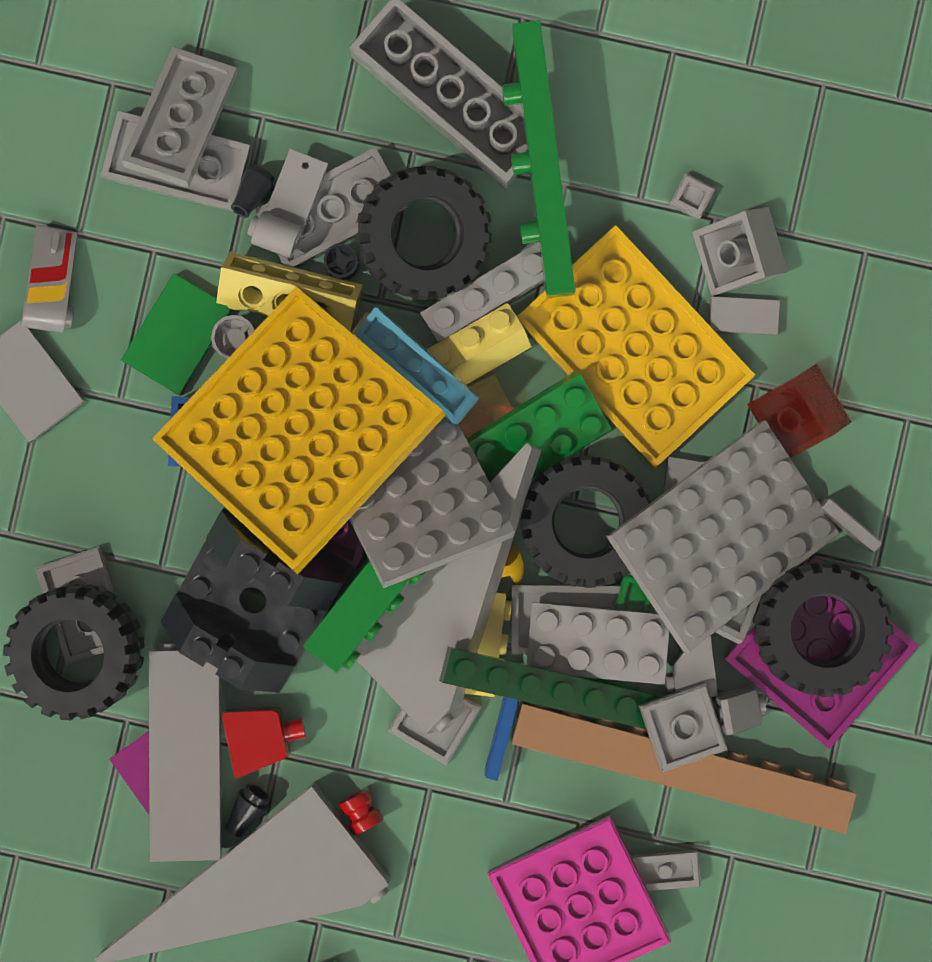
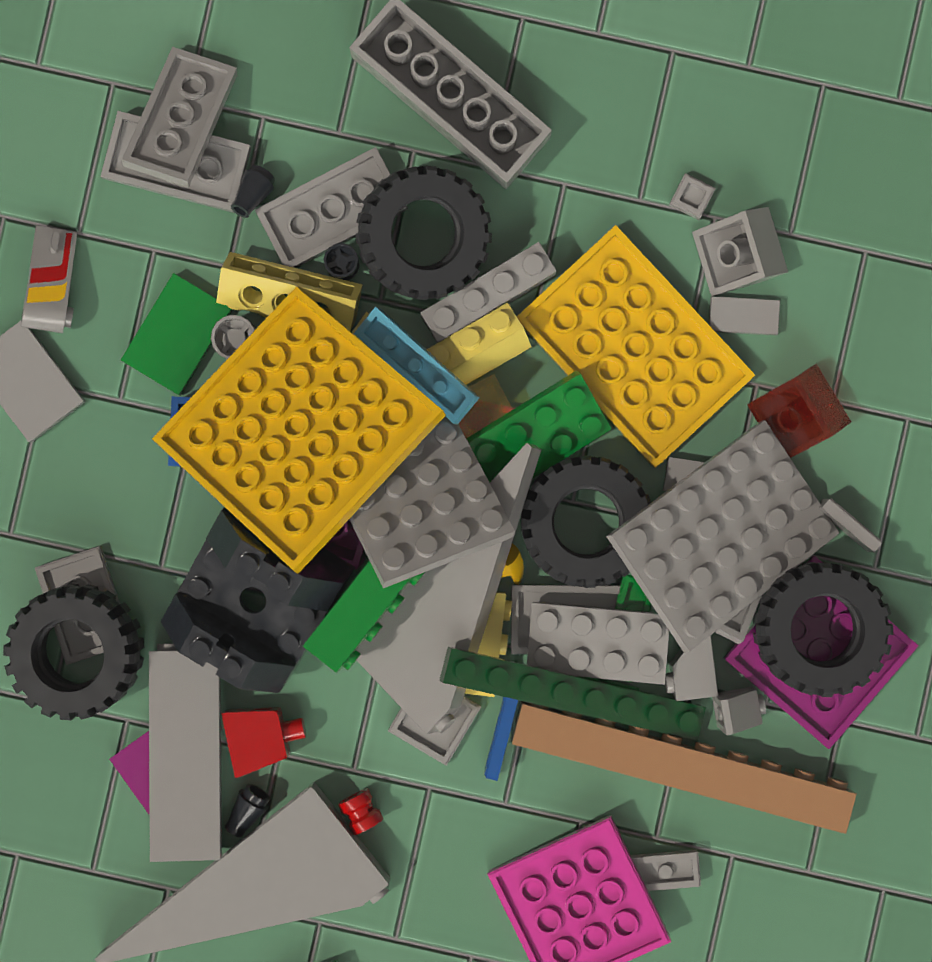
light grey door [247,149,329,259] -> none
green piece [502,20,576,299] -> none
light grey tile [639,683,728,773] -> none

